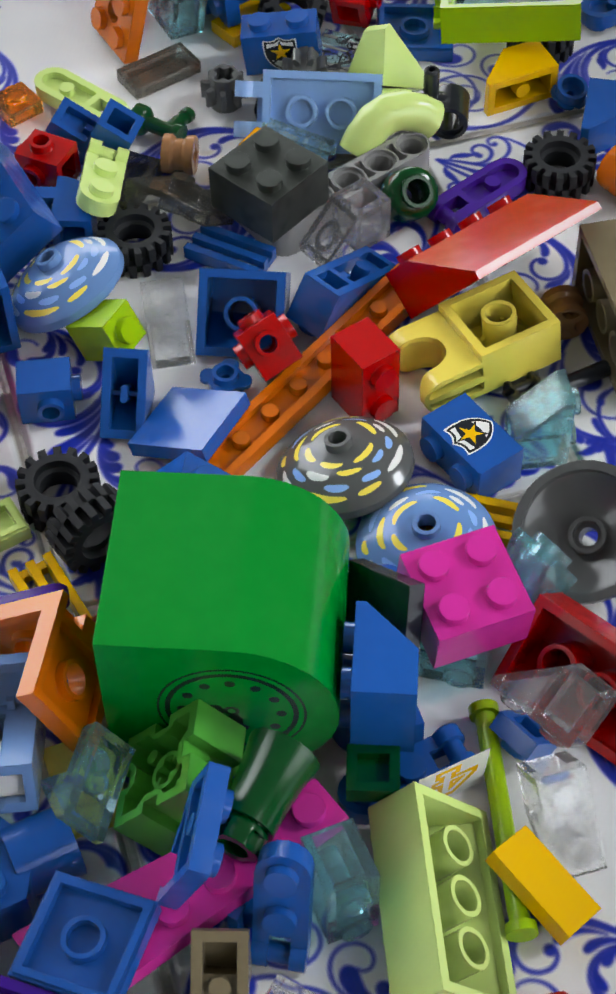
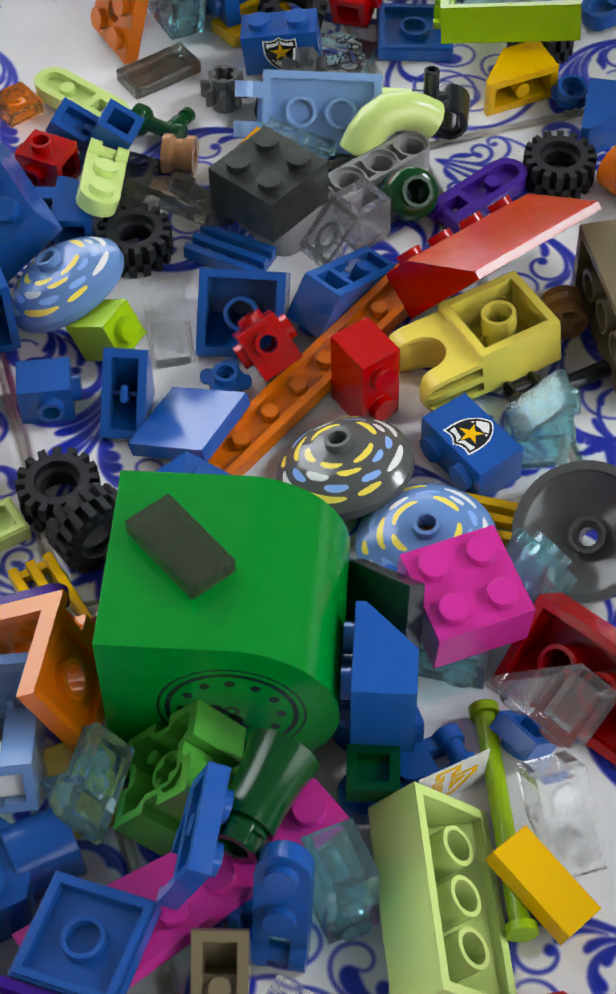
yellowish green slope [347,23,424,90] -> none
none -> clear smoke tile [125,493,236,600]

